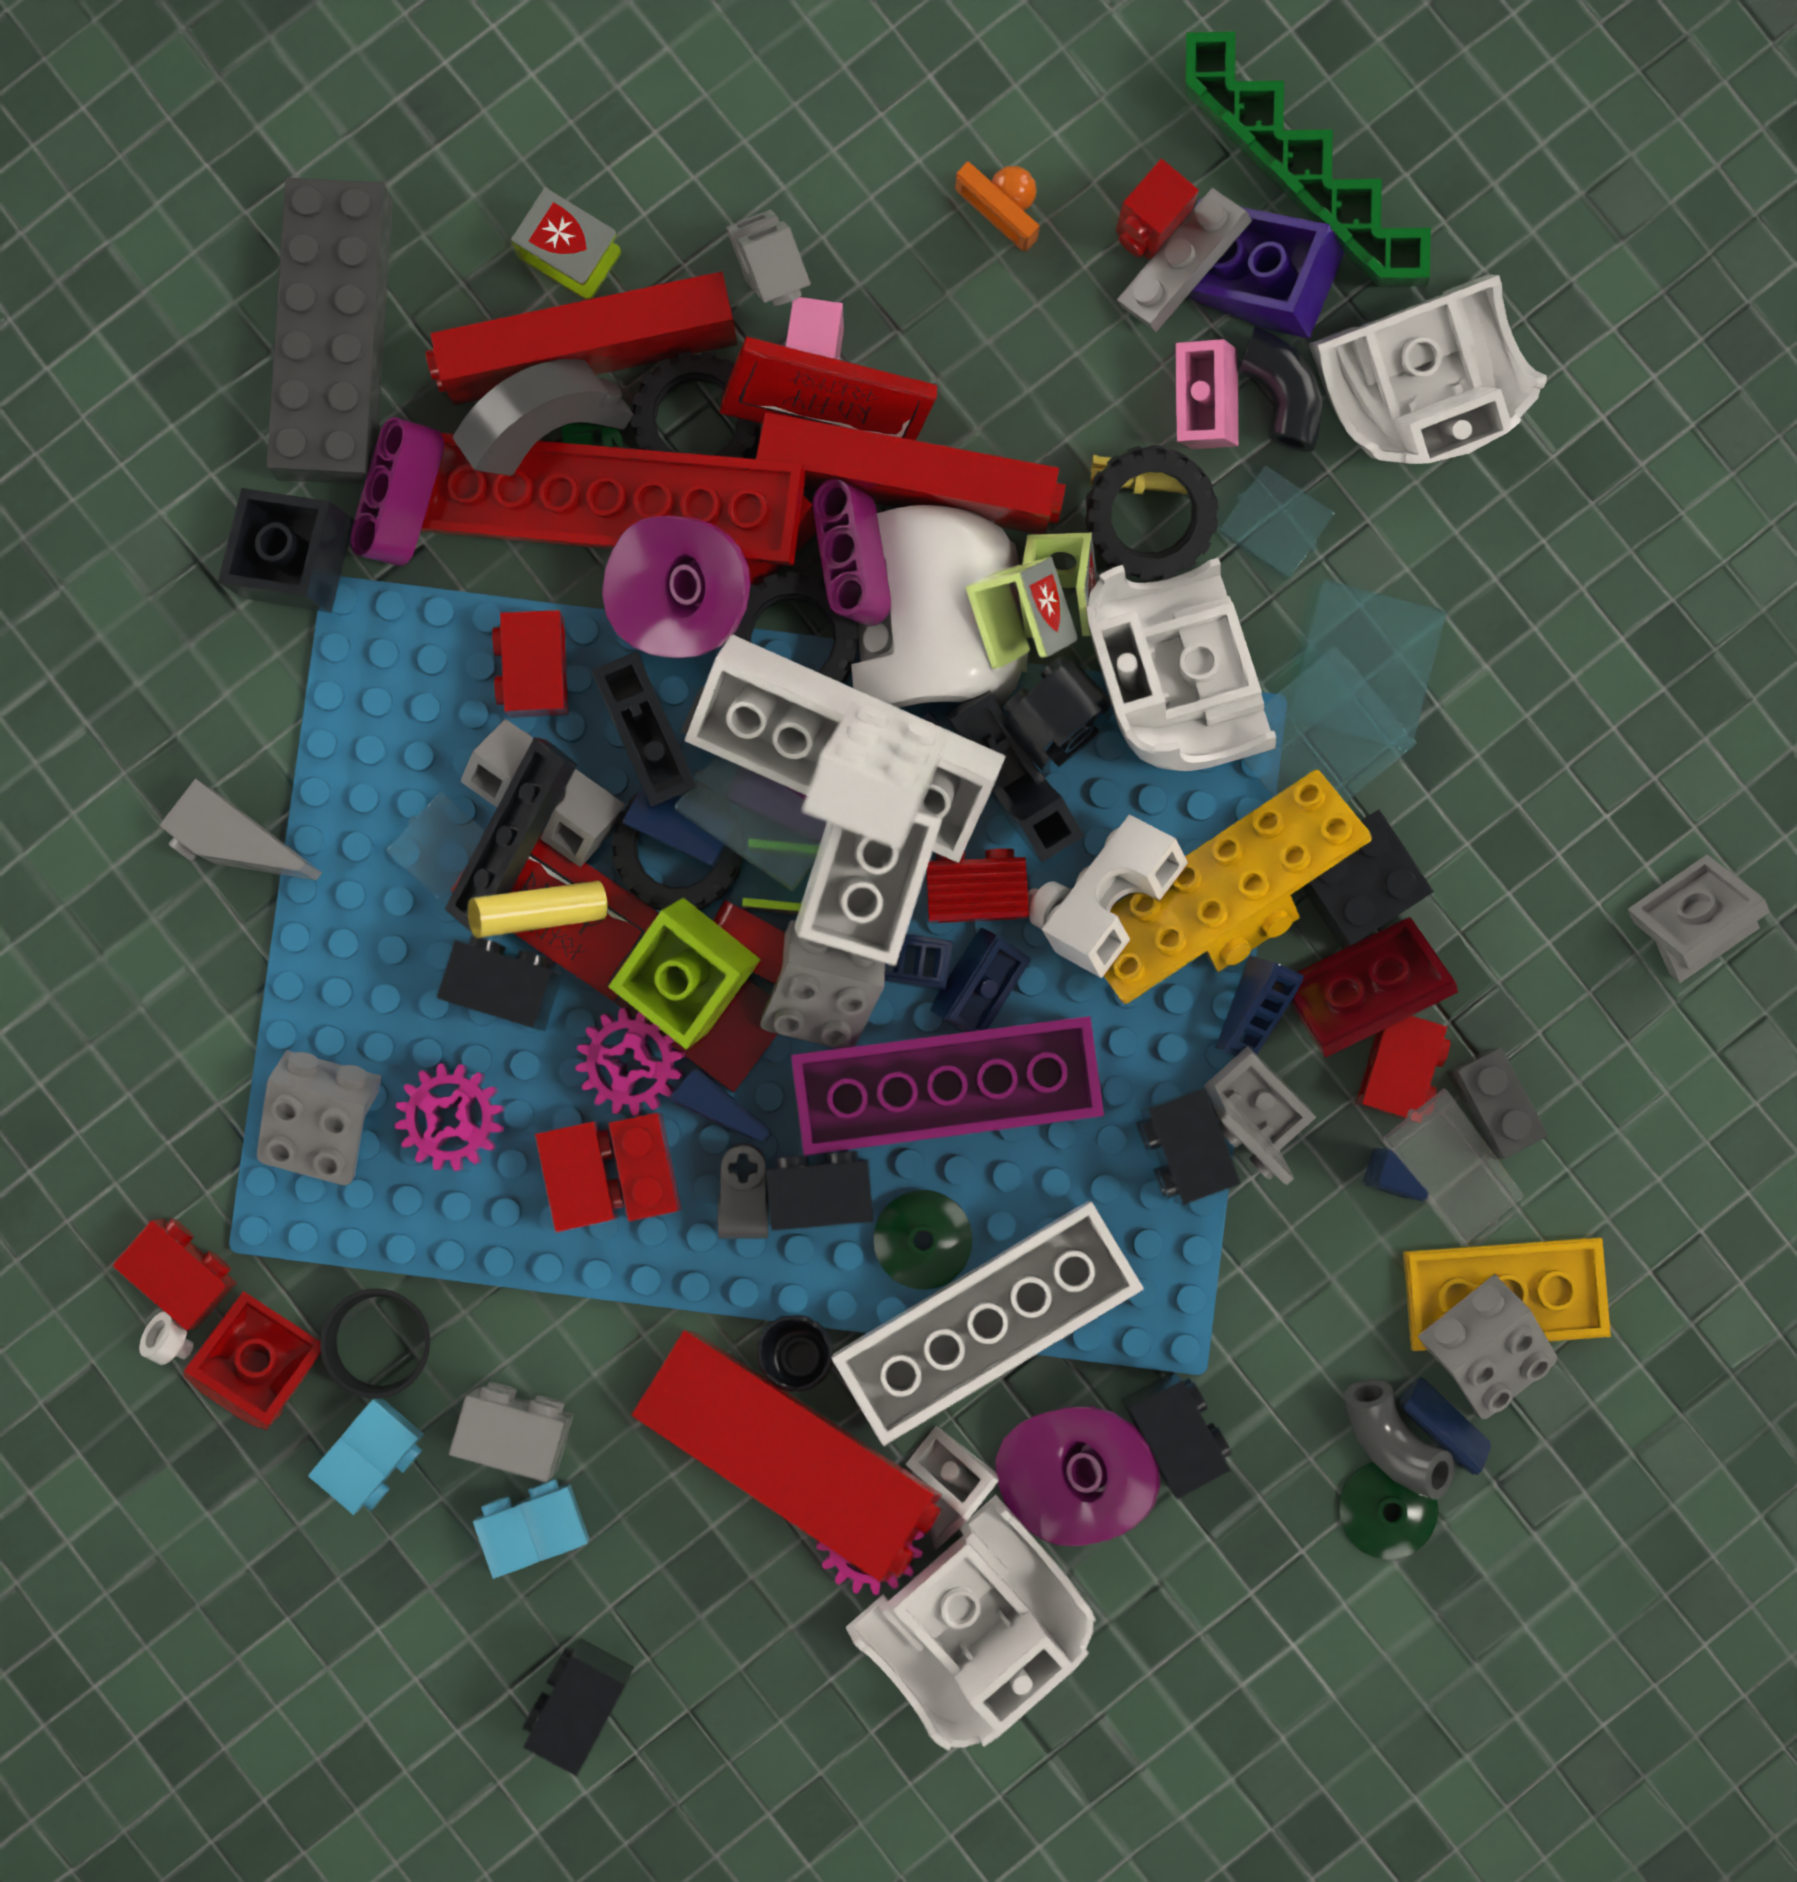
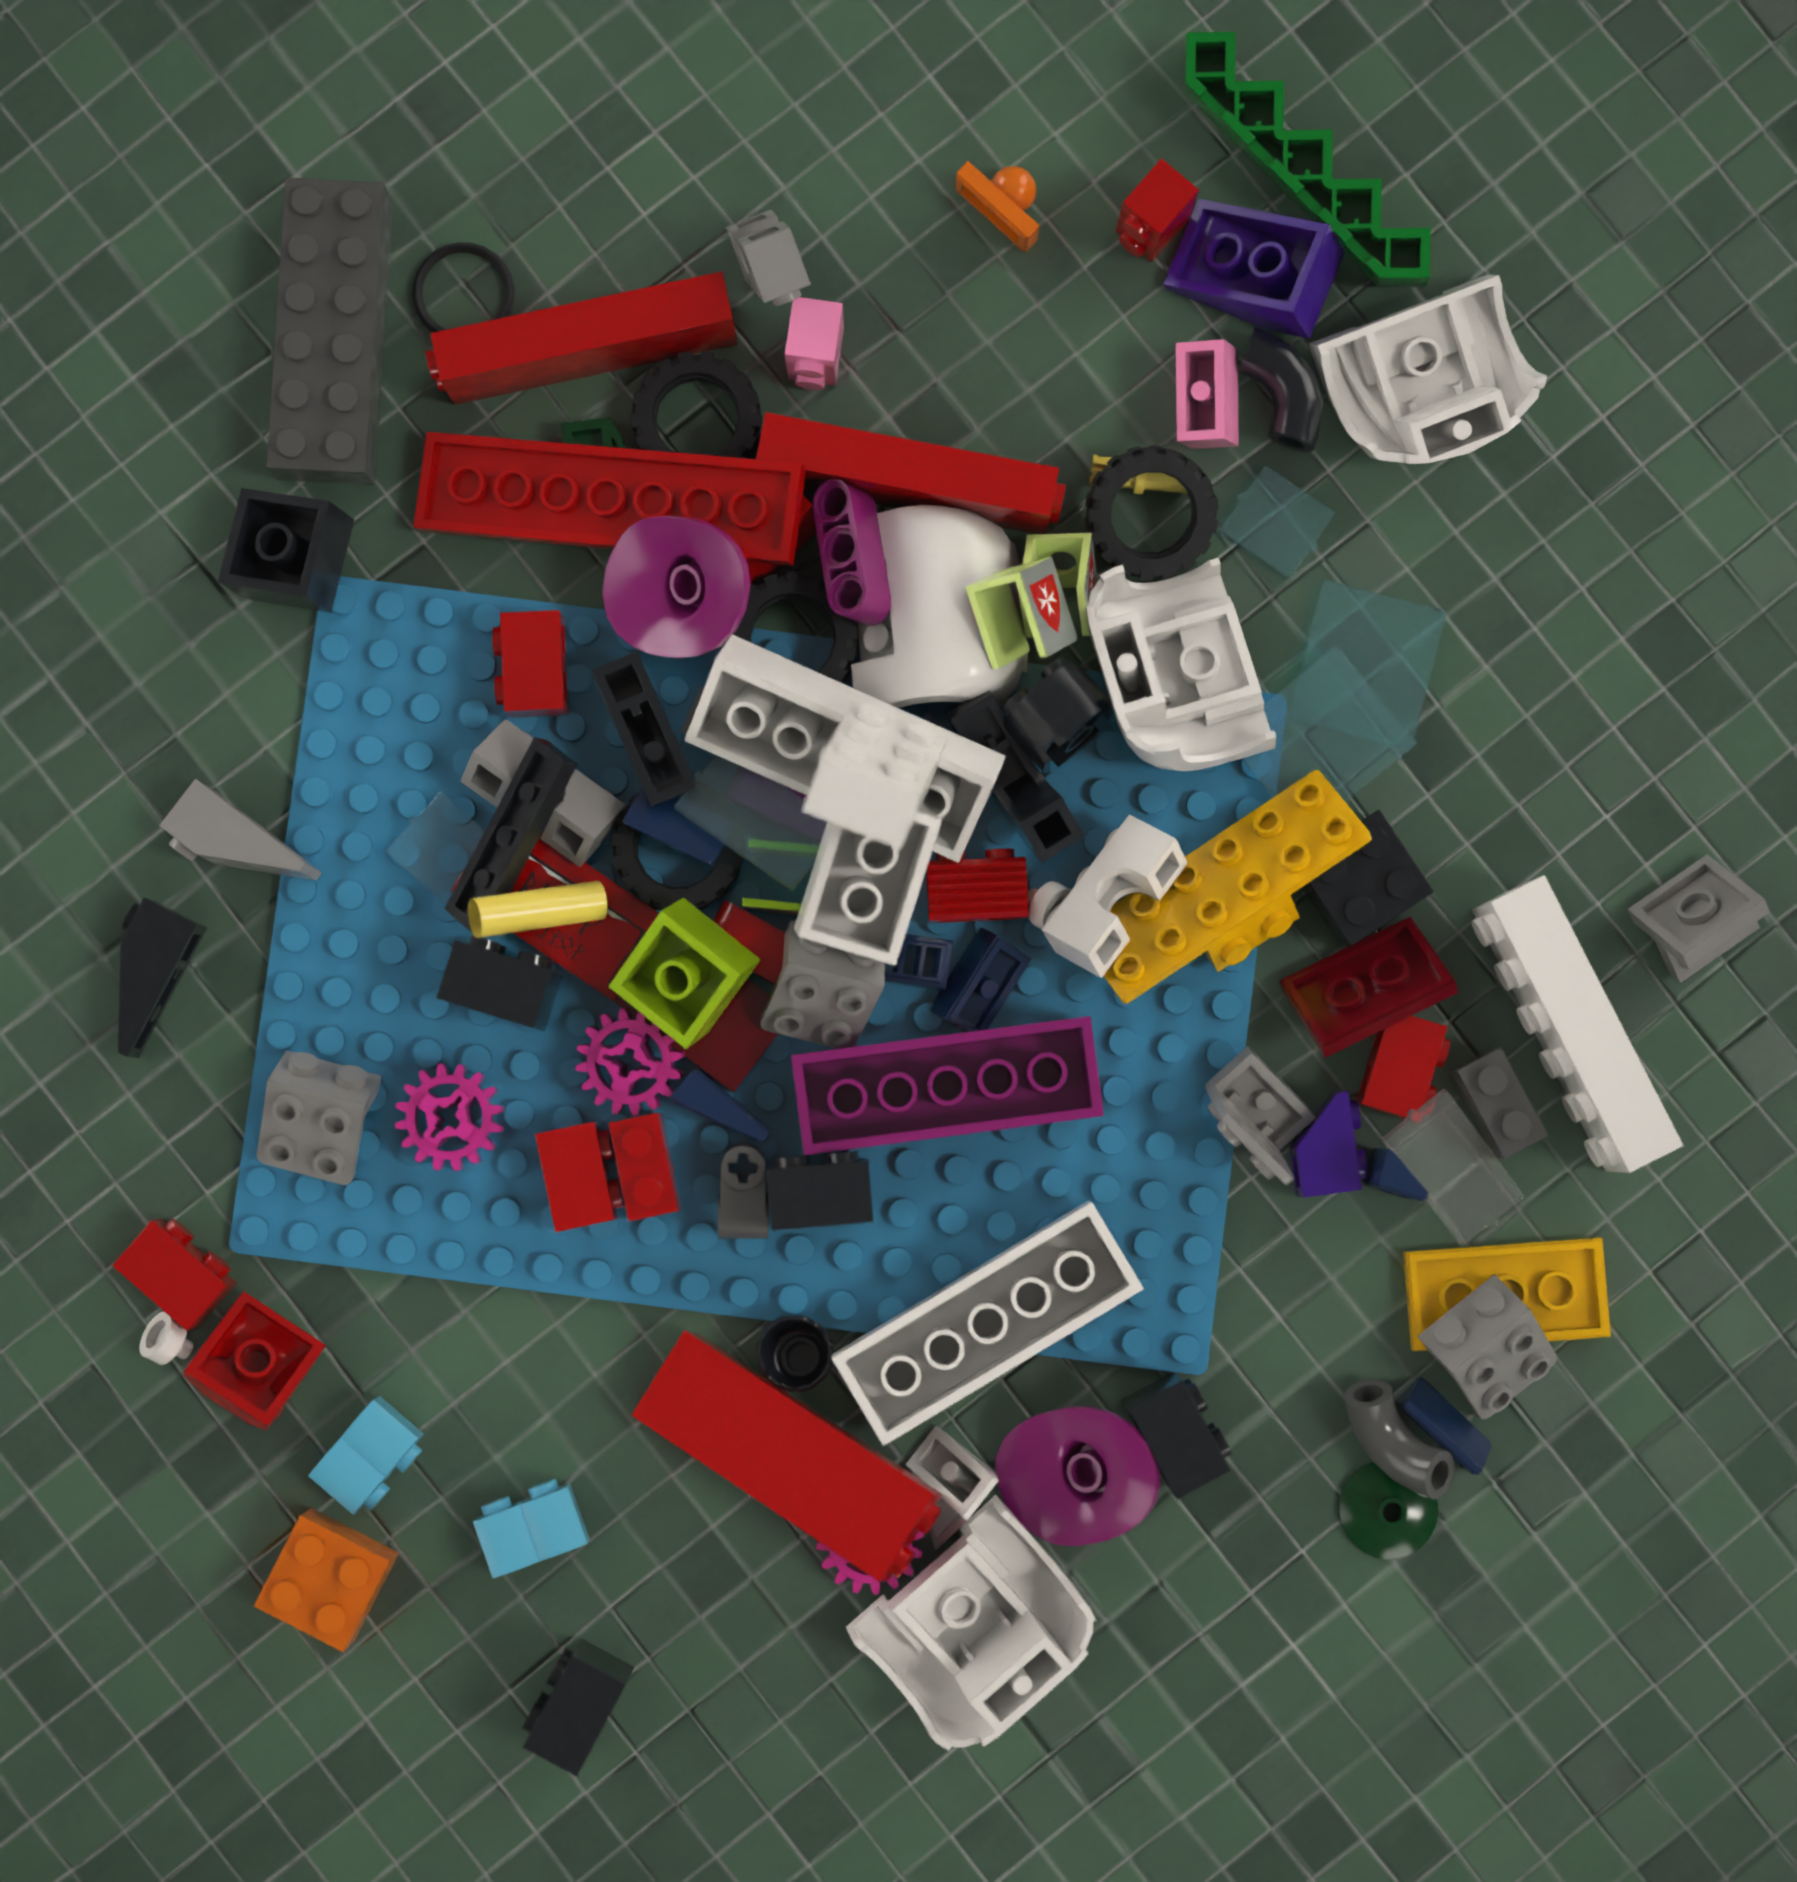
black tyre [320,1288,430,1399] -> none
magenta beam [350,417,444,566] -> none
light grey brick [449,1382,574,1482] -> none
dark grey arch [452,359,634,476] -> none
piece [511,187,621,300] -> none
red tile [720,337,937,441] -> none
dark green dish [874,1190,973,1289] -> none
light grey plate [1117,188,1252,332] -> none
black brick [1136,1088,1241,1205] -> none
dark blue slope [1216,955,1304,1057] -> none
none -> black slope [118,897,208,1058]
none -> orange brick [254,1508,399,1652]
none -> black tyre [412,242,515,333]
none -> dark purple slope [1290,1091,1368,1198]
none -> white brick [1471,875,1684,1173]

